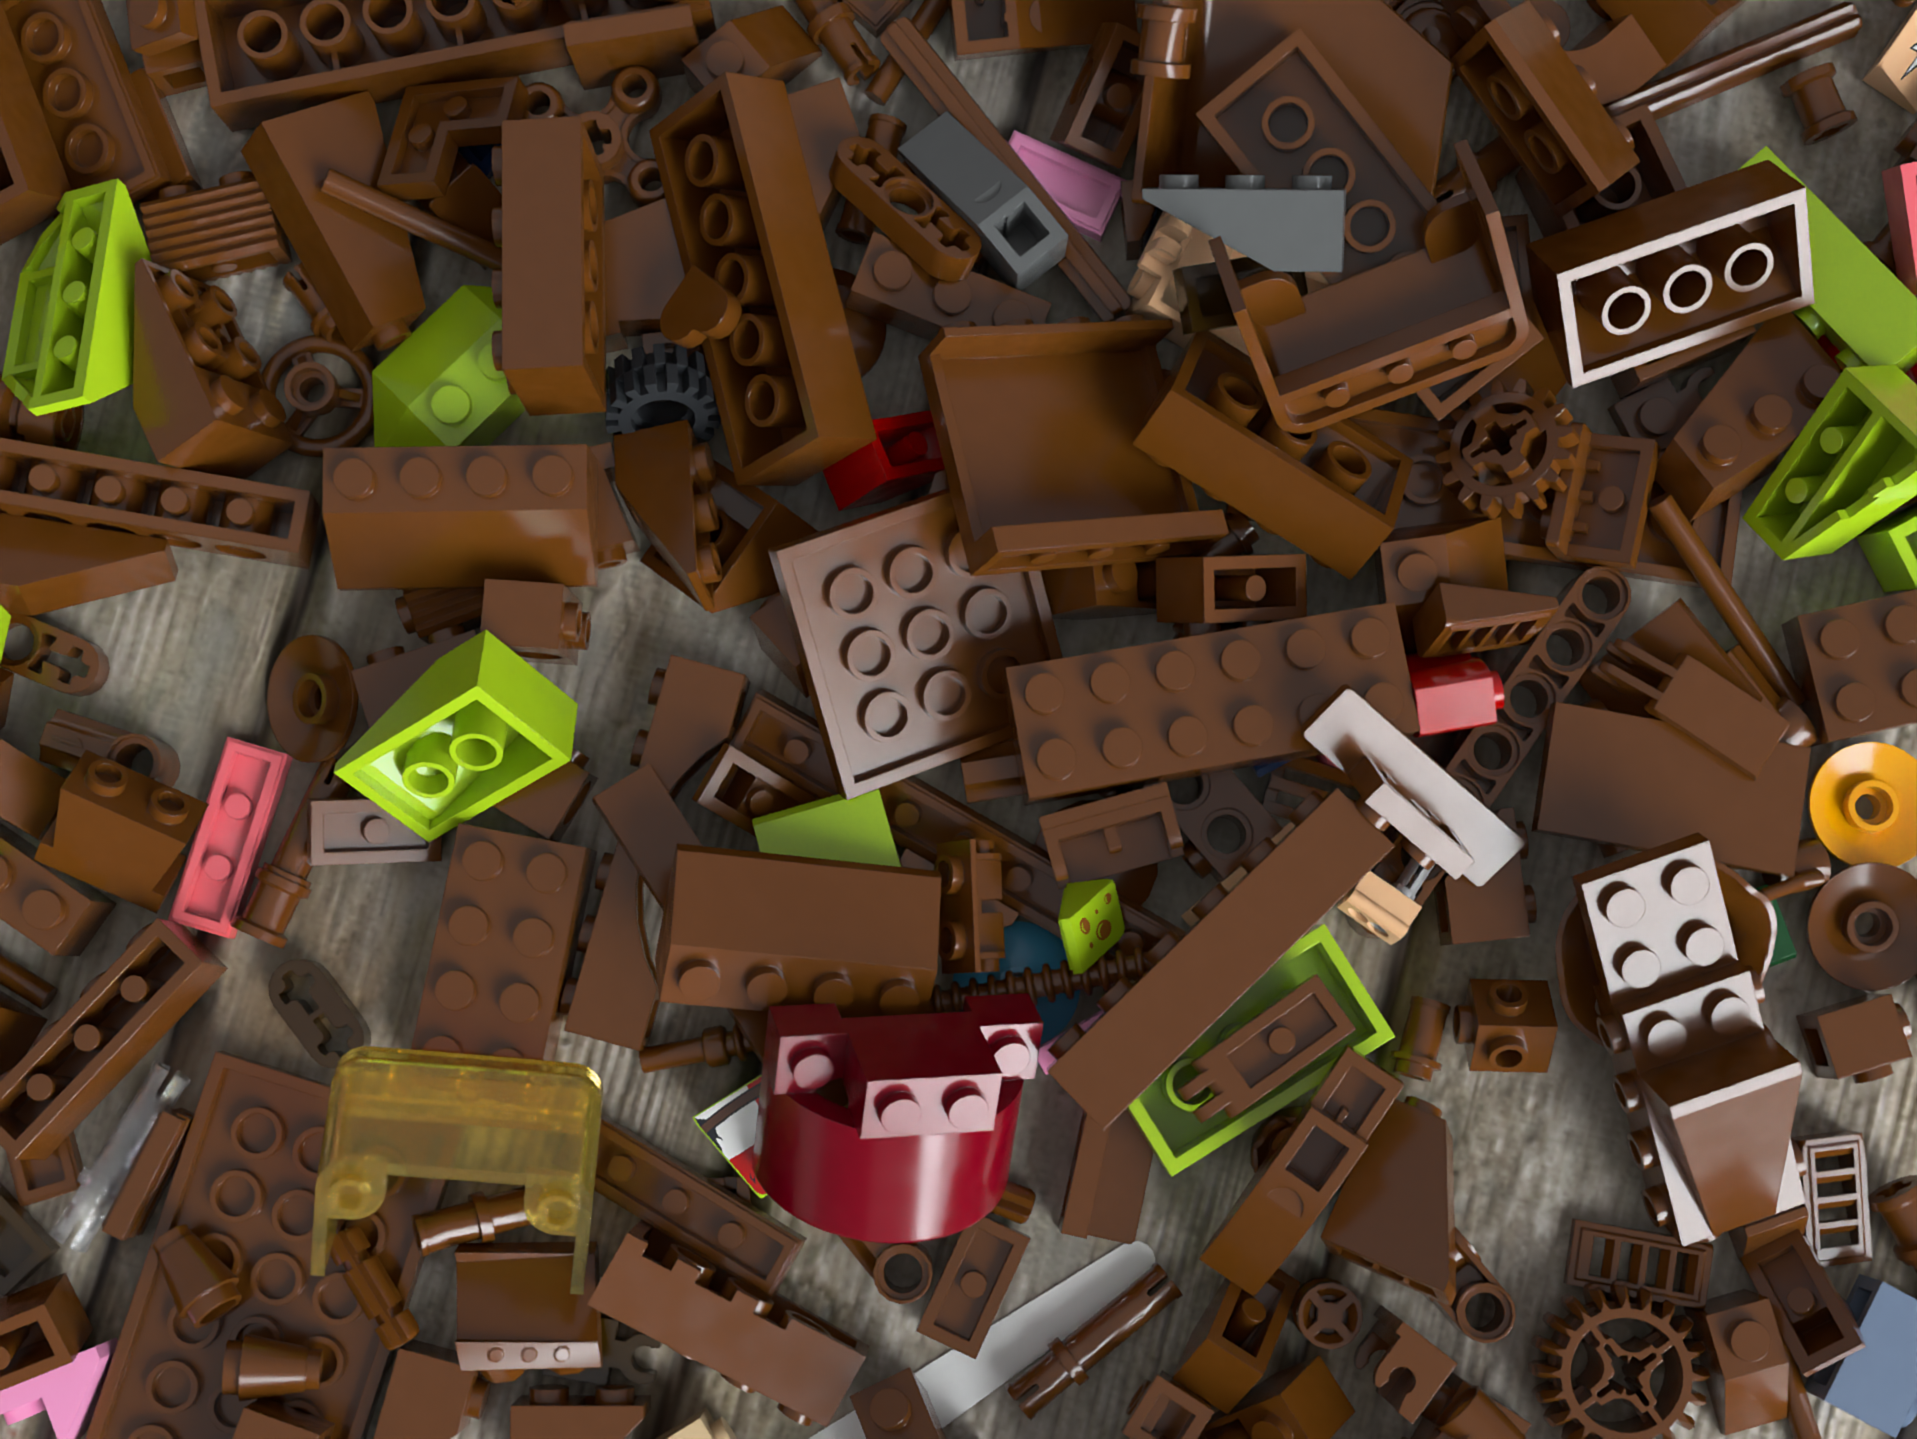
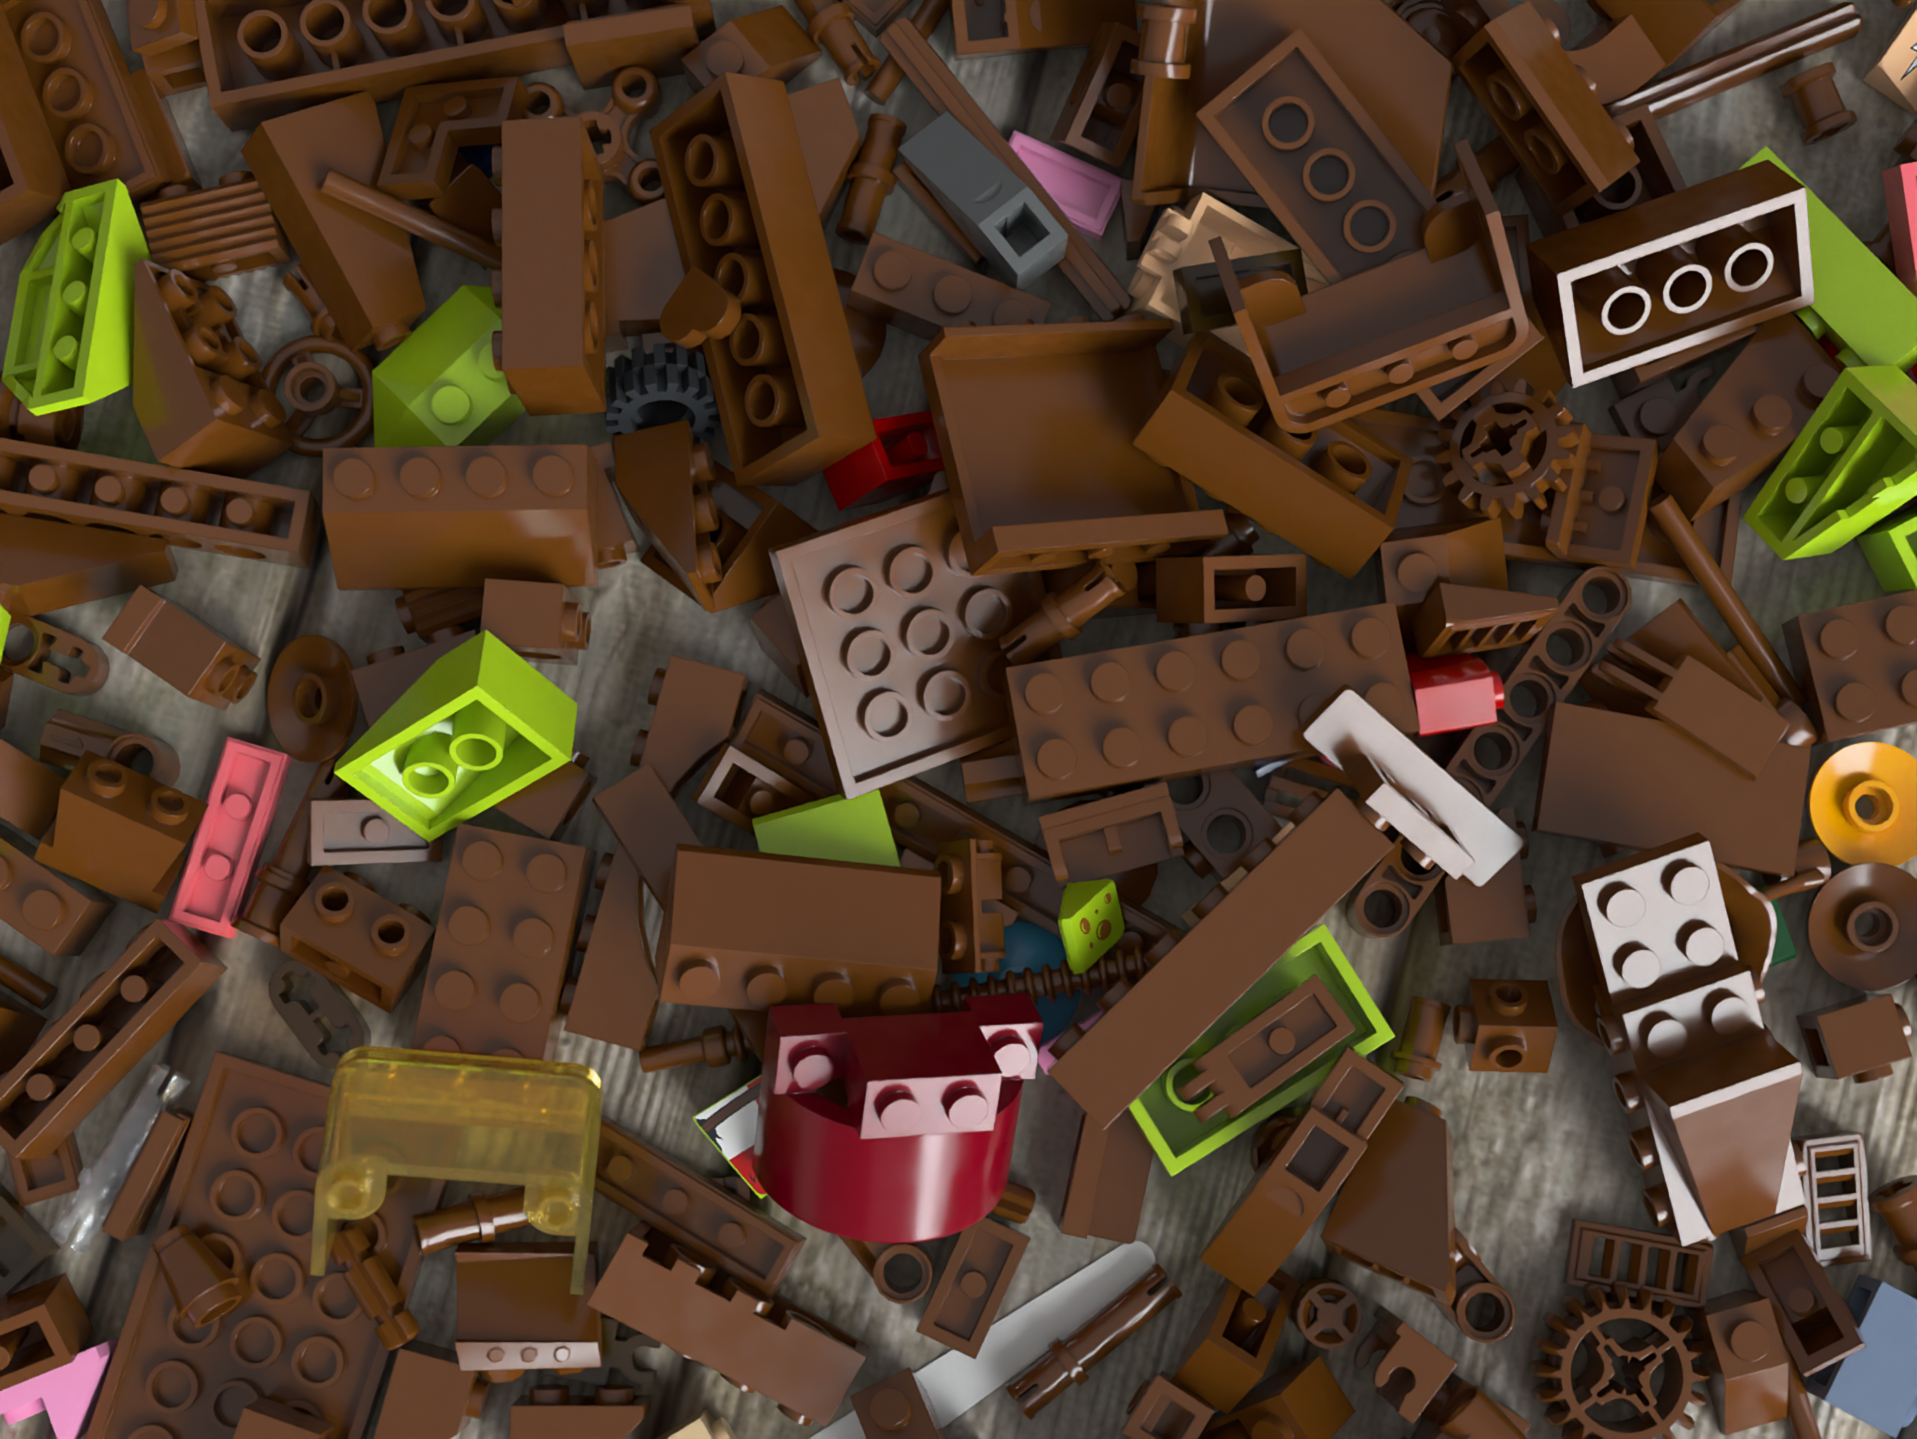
reddish brown cone [222,1334,323,1402] -> none
reddish brown beam [829,136,982,282] -> none
dark grey slope [1142,174,1346,272] -> none
light nougat piece [1337,857,1434,945] -> none
none -> reddish brown hips [102,584,261,711]
none -> reddish brown brick [280,865,436,1014]
none -> reddish brown pin [998,560,1126,666]

